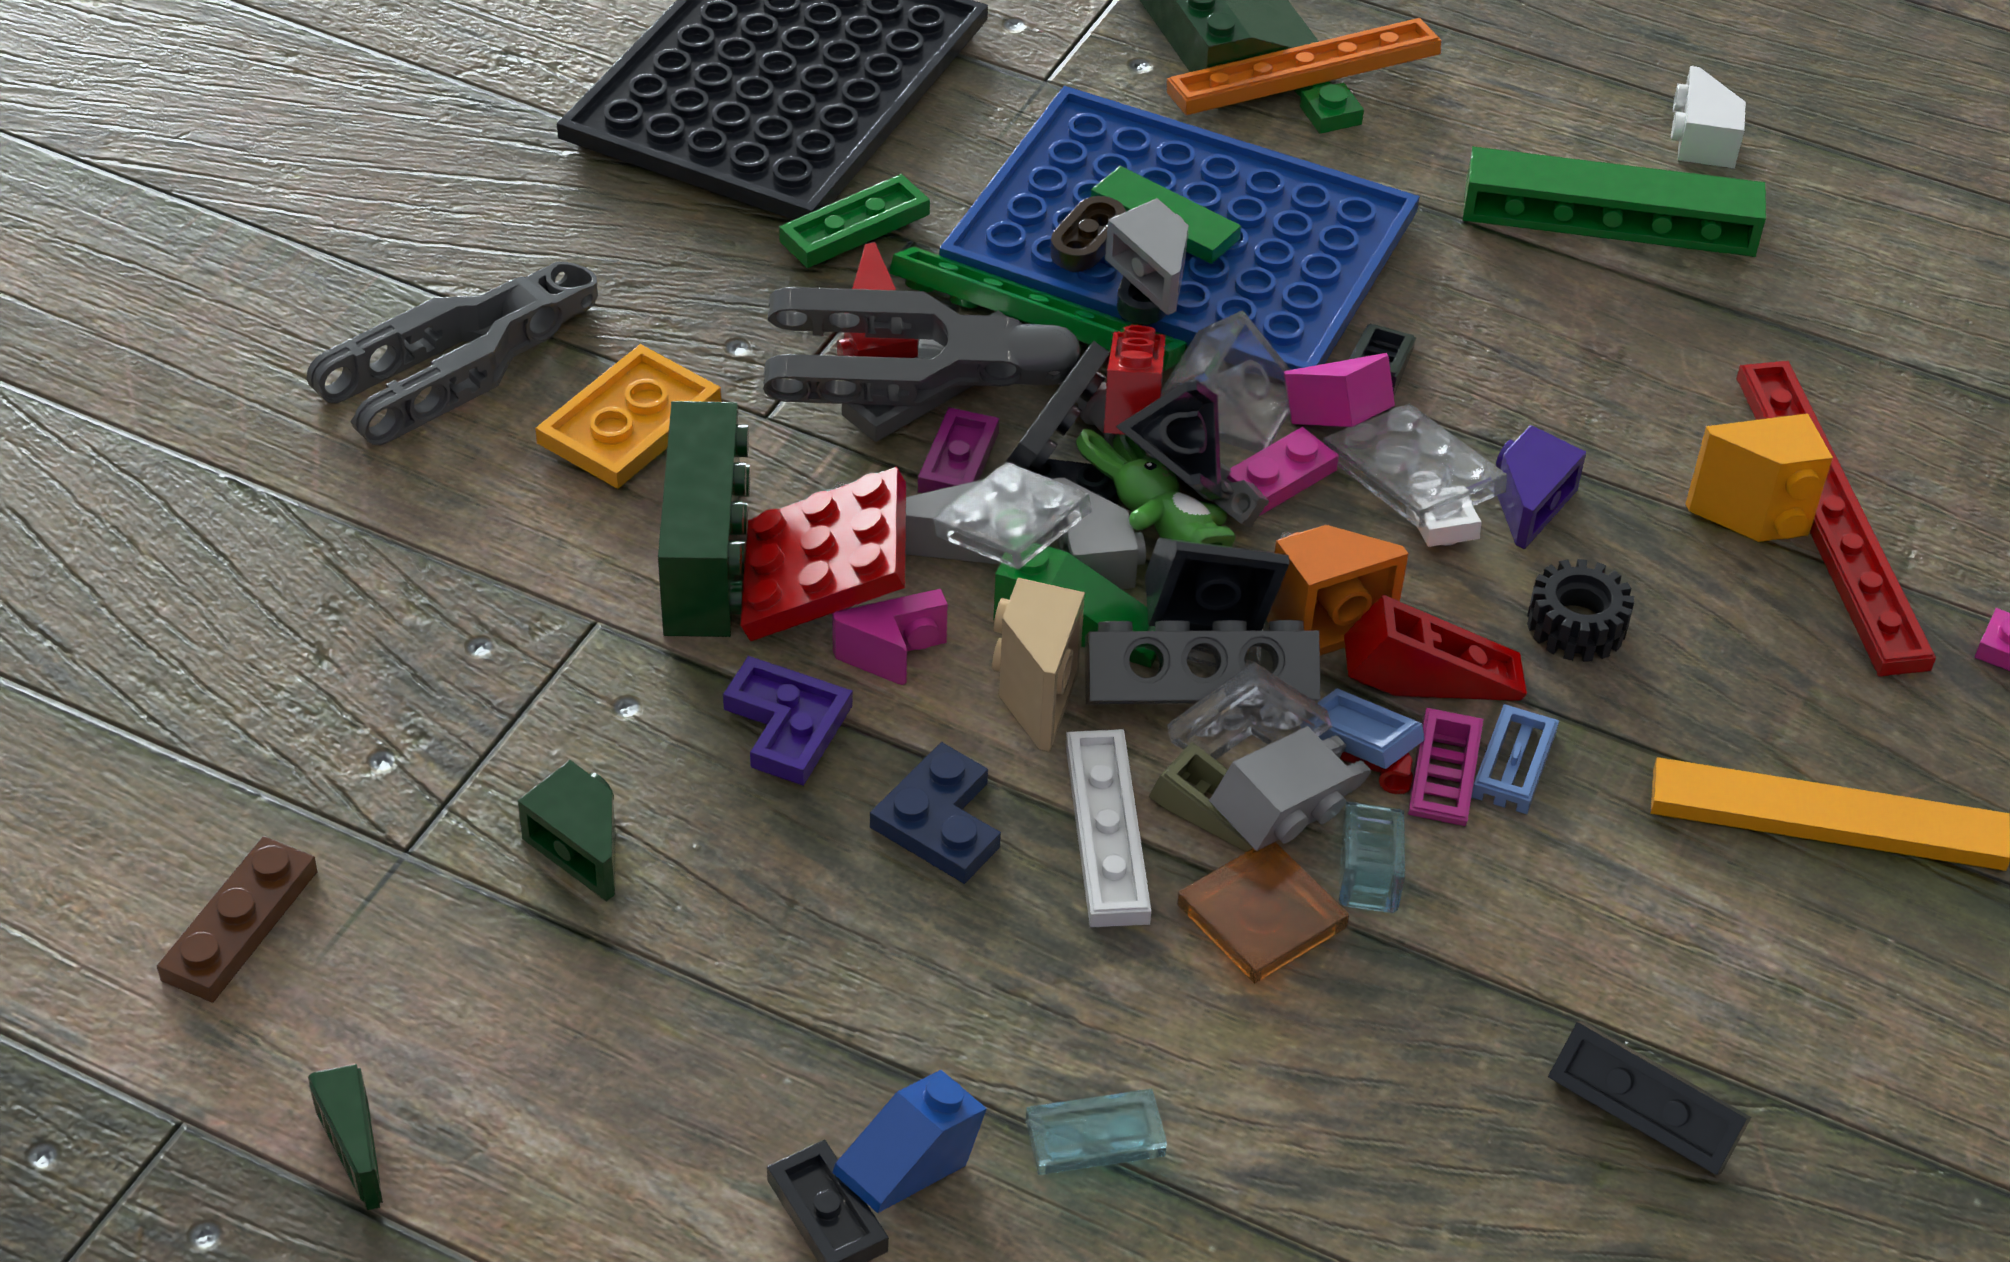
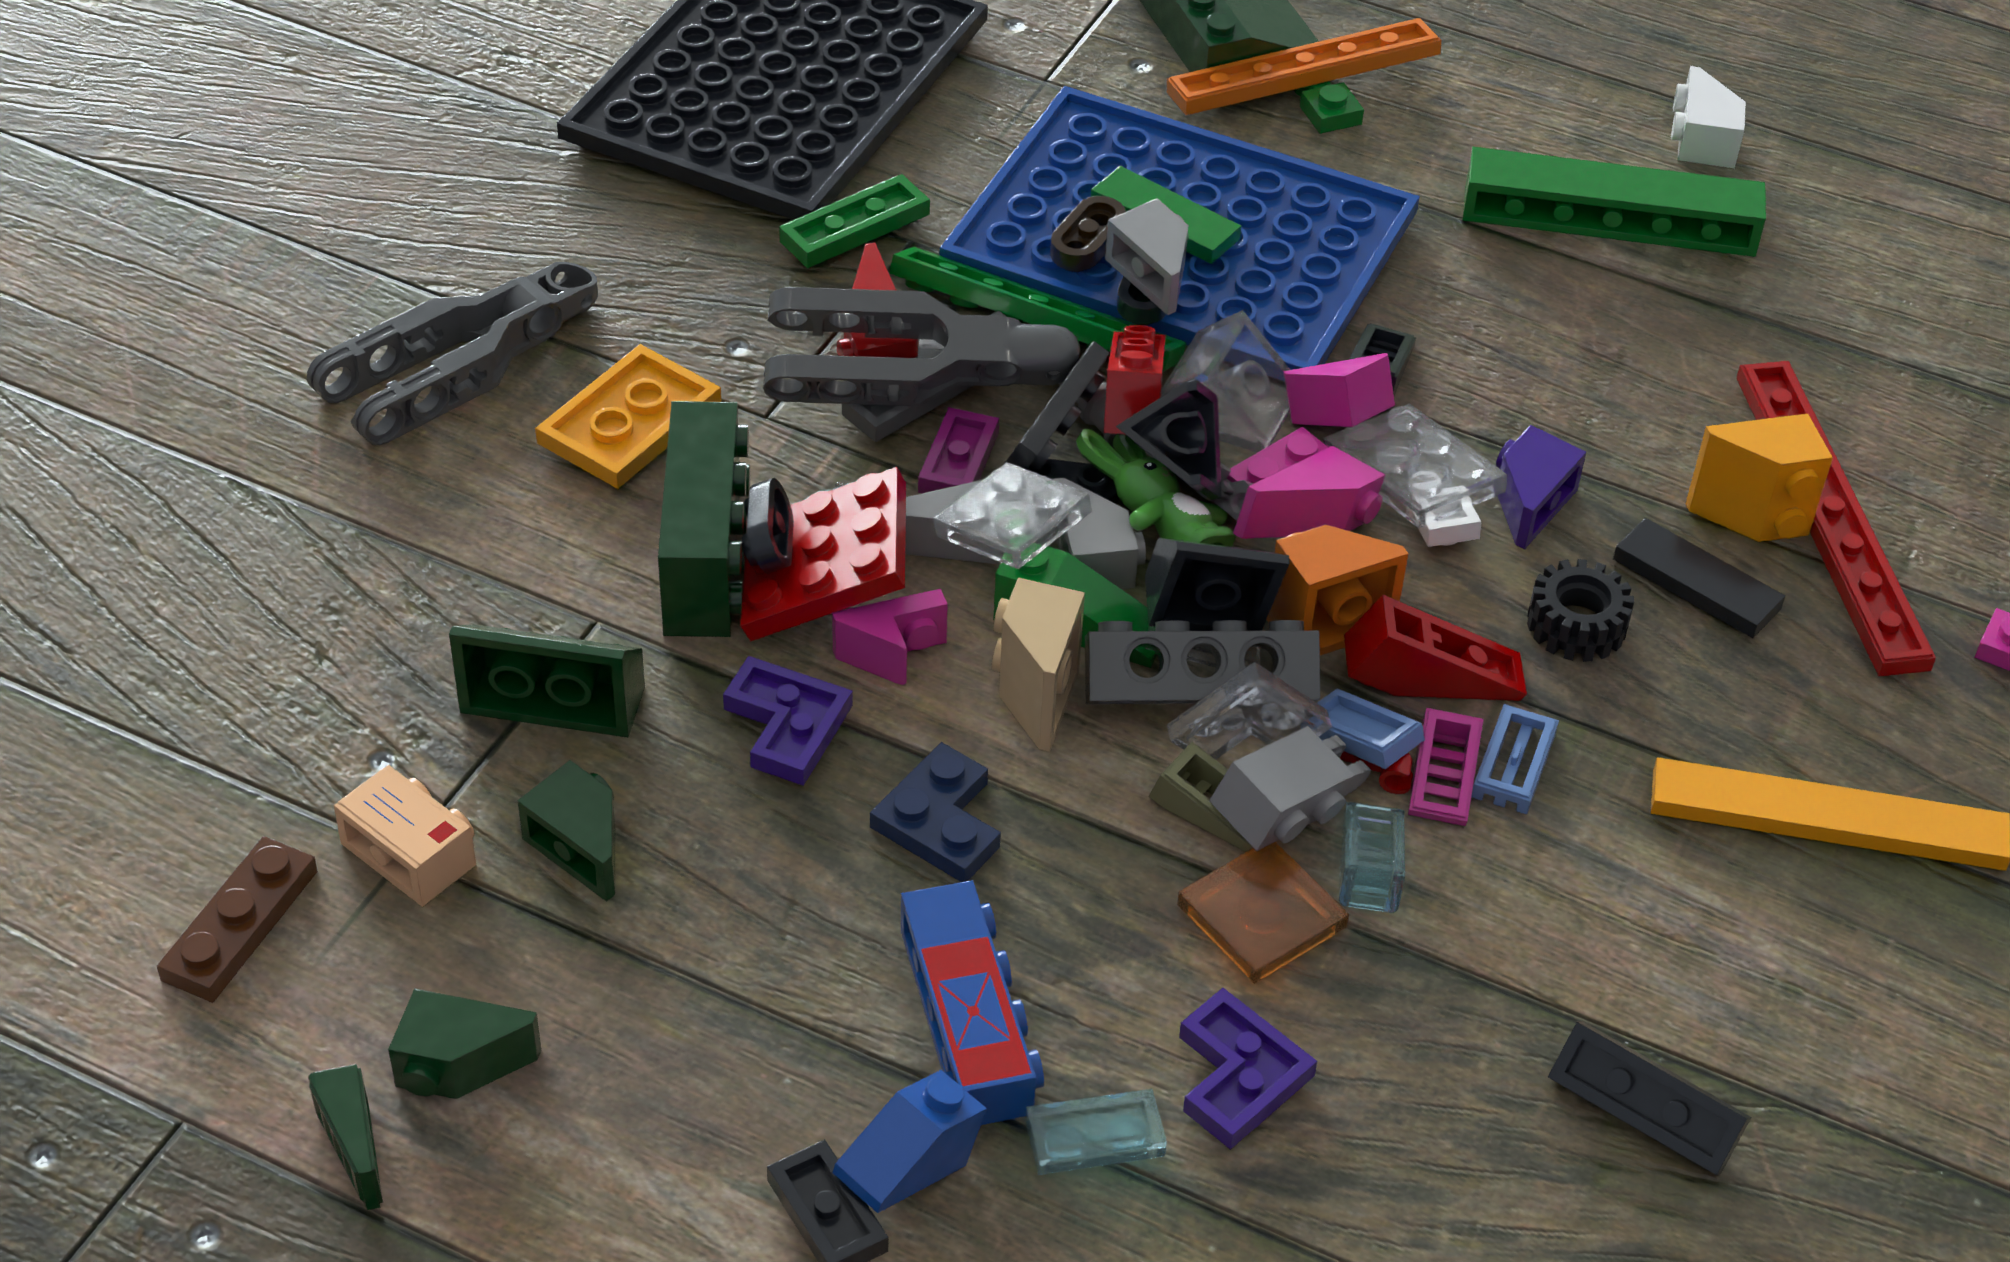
white tile [1066,729,1151,927] -> none
none -> light nougat brick [334,765,476,907]
none -> dark green slope [388,988,541,1099]
none -> dark green slope [449,624,645,738]
none -> black plate [742,478,794,574]
none -> blue brick [901,880,1044,1125]
none -> dark purple plate [1179,988,1317,1150]
none -> dark pink slope [1233,446,1385,539]
none -> black tile [1613,518,1786,638]

